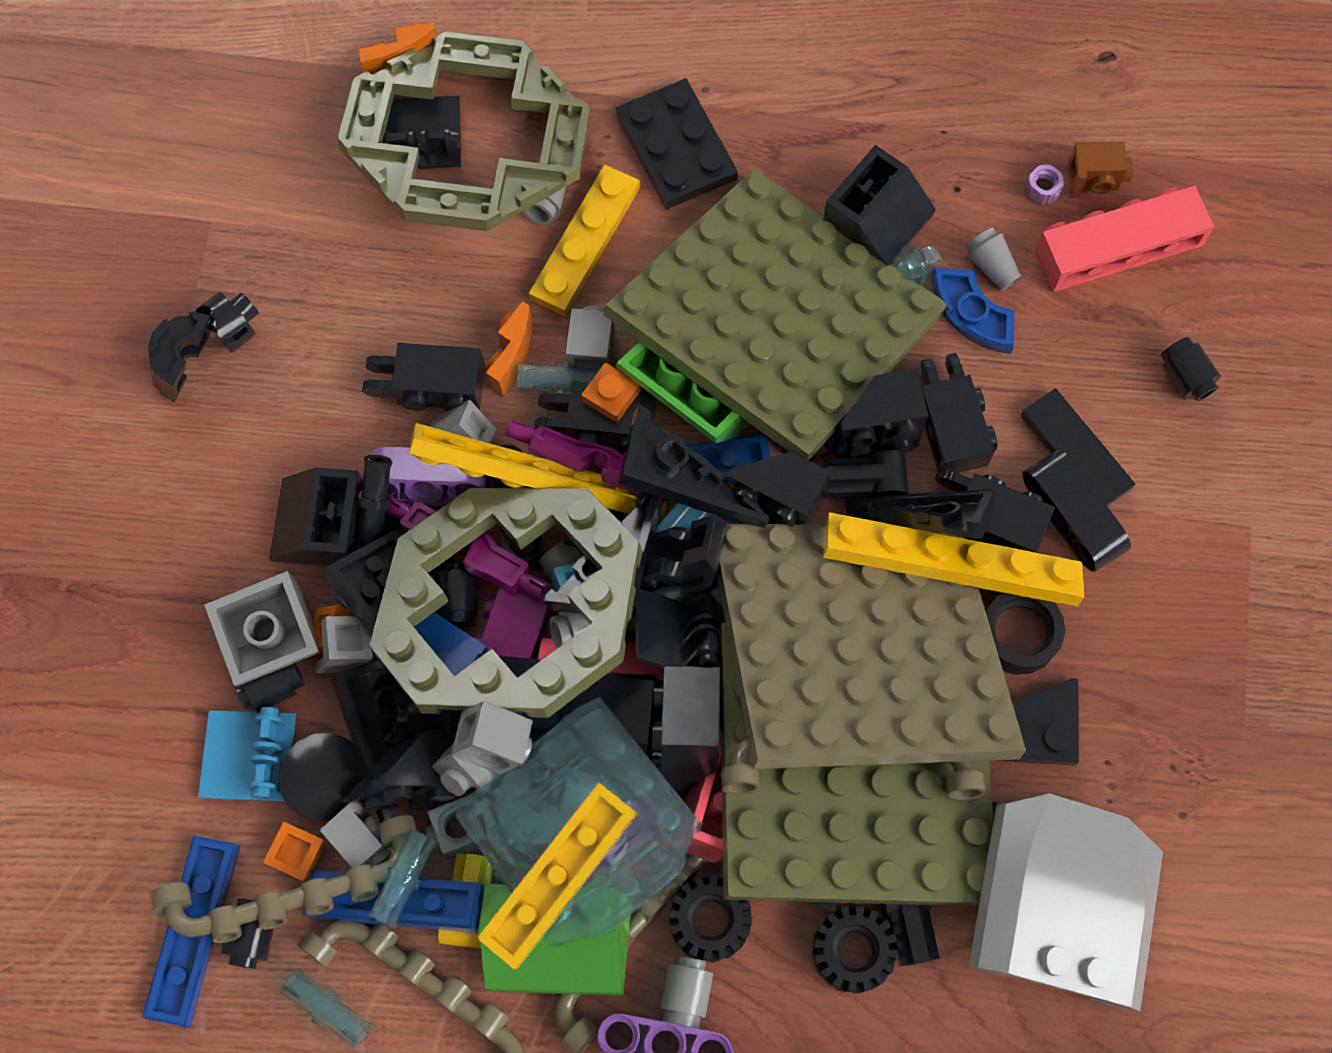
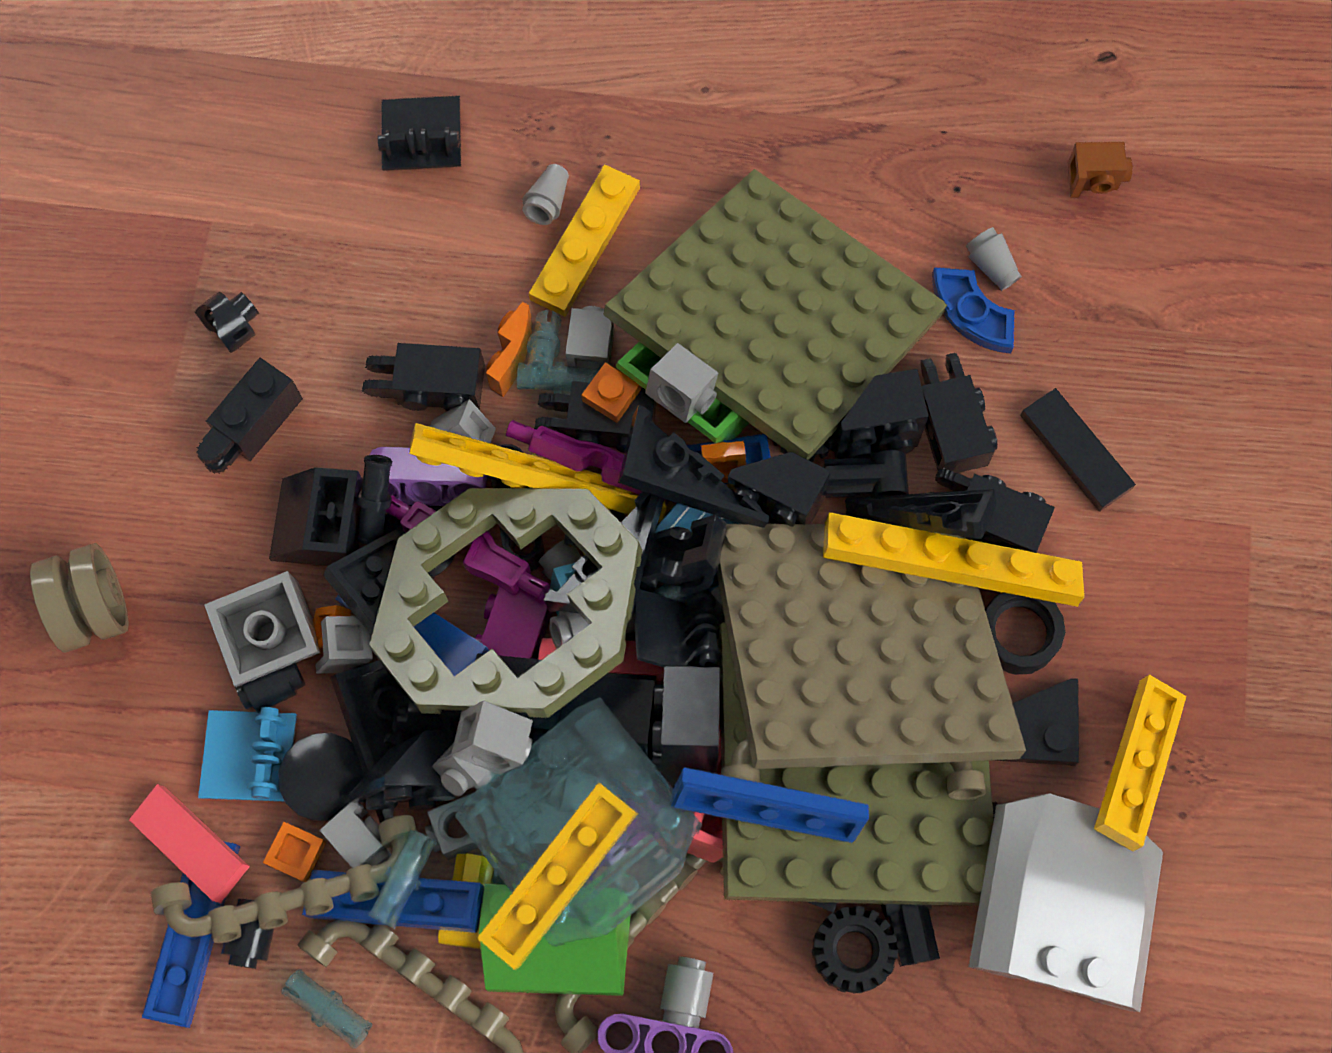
black cylinder [148,312,211,403] -> none
olive plate [338,31,590,231] -> none
orange slope [358,22,437,75] -> none
black brick [433,563,477,628] -> none
black plate [615,78,738,210] -> none
black tyre [669,875,752,962] -> none
black slope [823,145,936,266] -> none
clear light blue plate [897,245,942,285] -> none
black beam [1022,449,1131,572] -> none
lavender axle [1025,164,1064,205] -> none
coral brick [1035,185,1214,292] -> none
black brick [1160,337,1221,402] -> none
none -> dark tan wheel [30,543,129,653]
none -> coral tile [129,784,250,904]
none -> black hinge [196,357,303,474]
none -> clear light blue pin [525,310,561,383]
none -> light grey brick [645,343,718,423]
none -> blue tile [671,767,869,843]
none -> orange plate [701,441,746,483]
none -> yellow plate [1094,674,1187,852]

